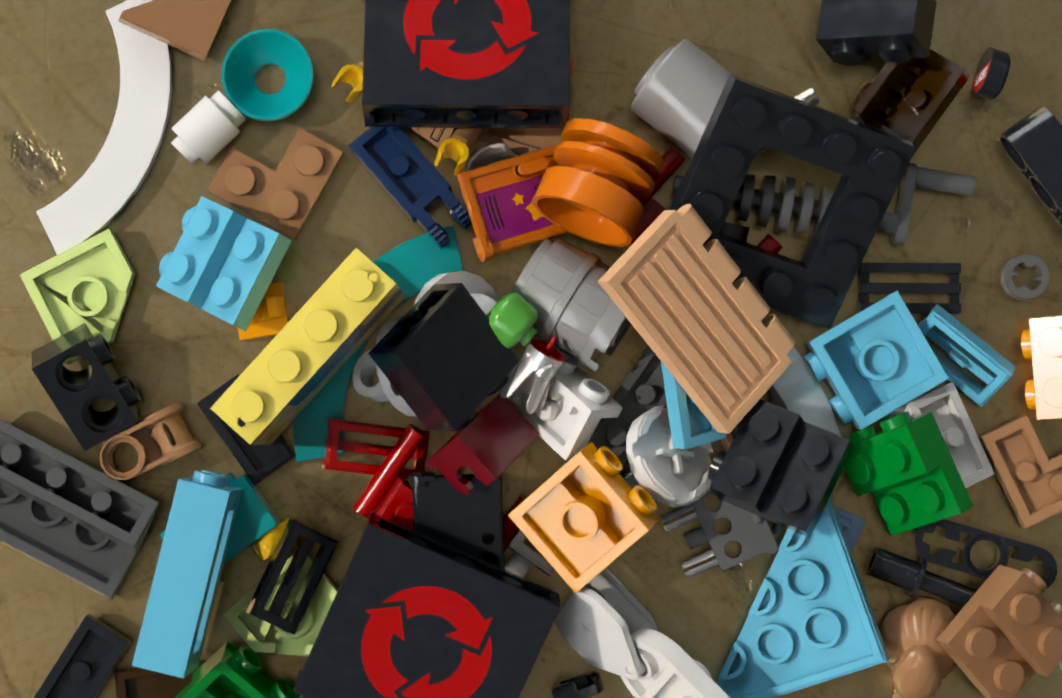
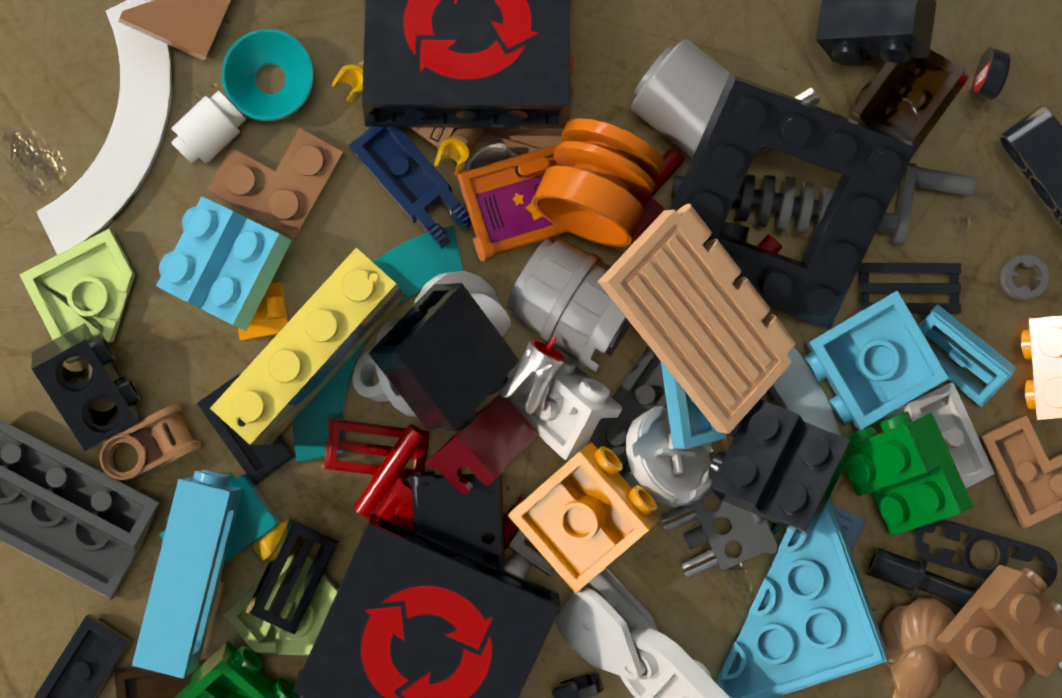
bright green piece [486,292,539,348] -> none

